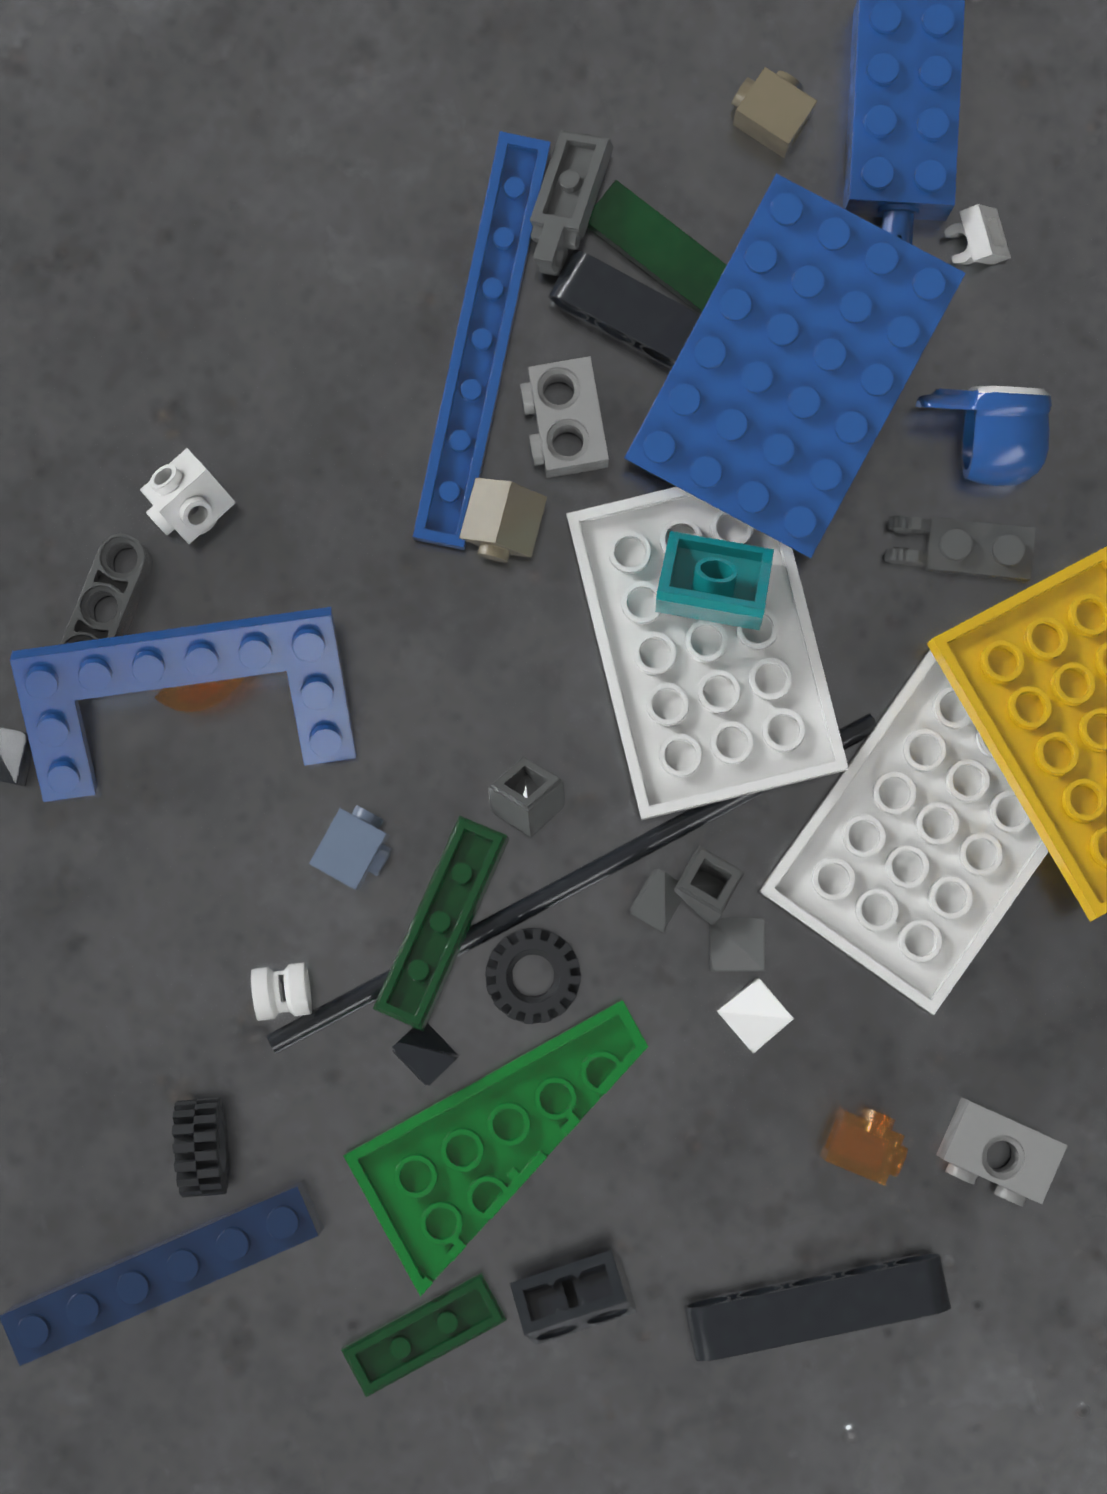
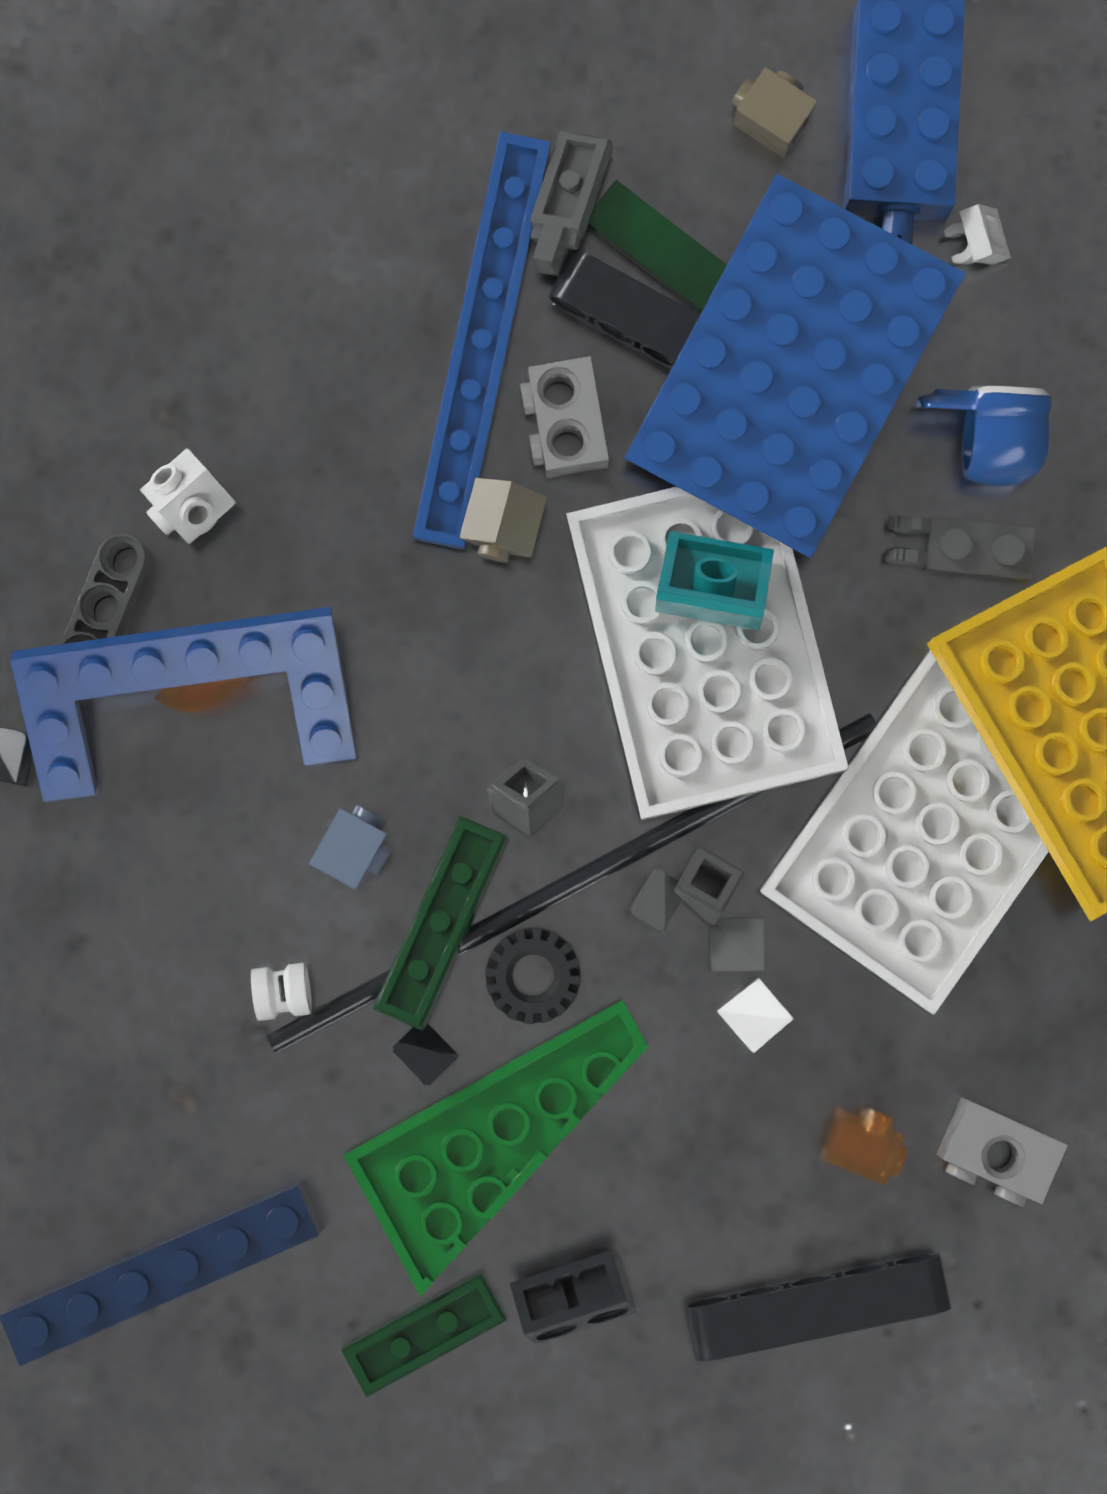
black tyre [172,1097,229,1198] -> none

